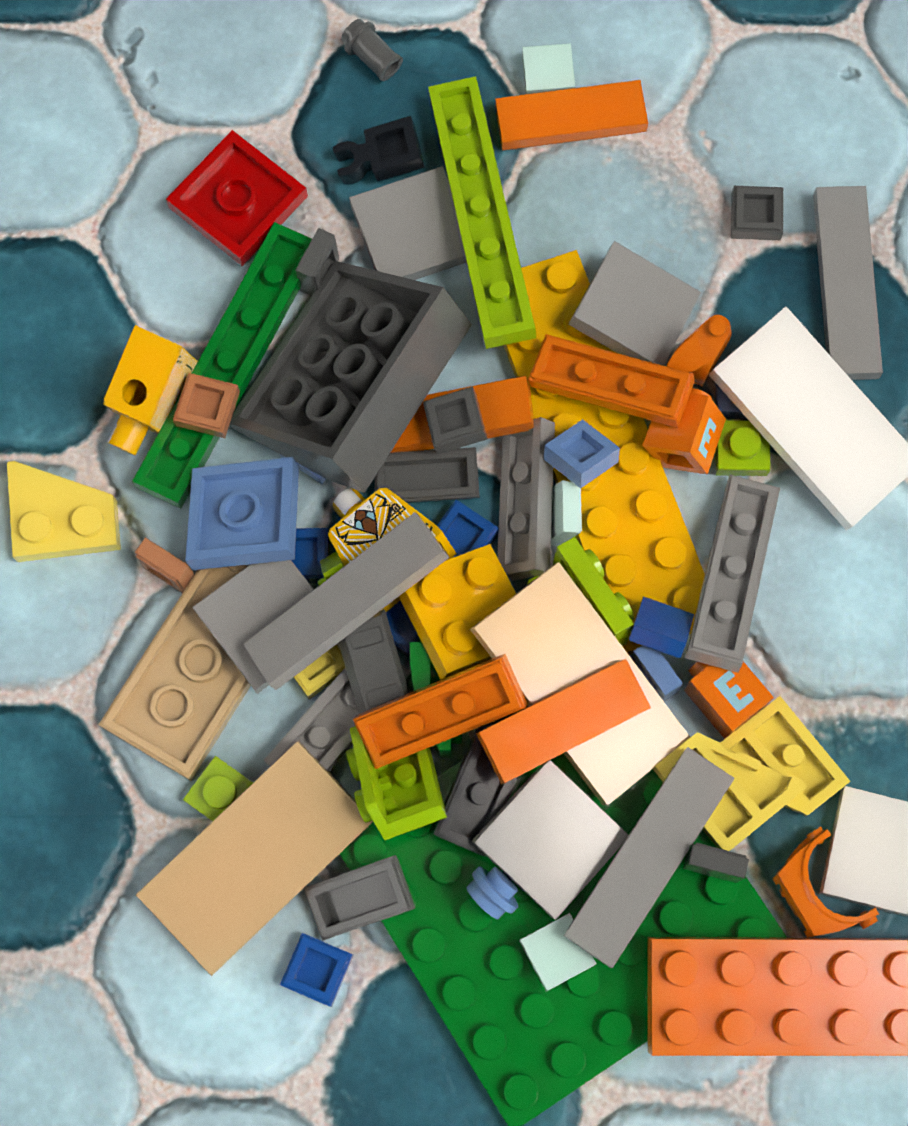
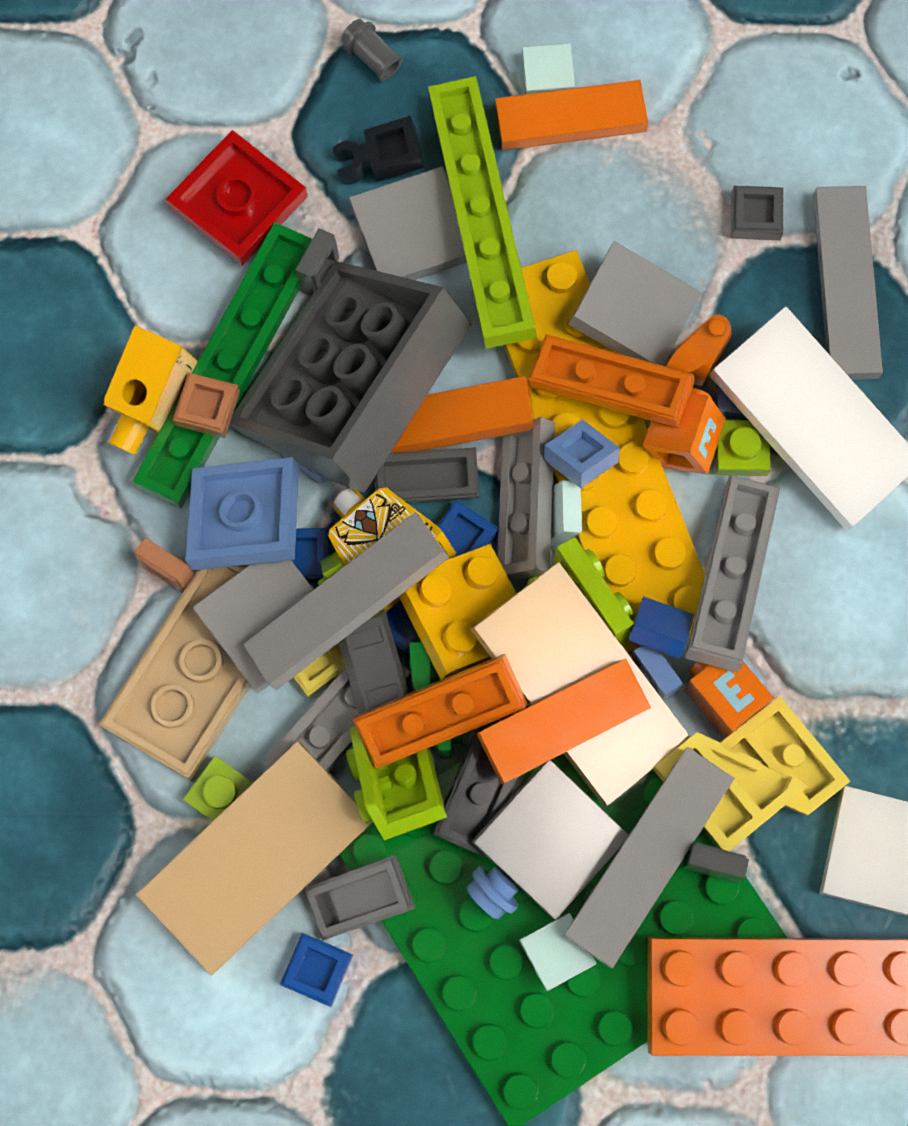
light yellow wing [7,461,121,562] -> none
dark grey tile [423,386,488,454] -> none
orange helmet [773,827,879,938] -> none

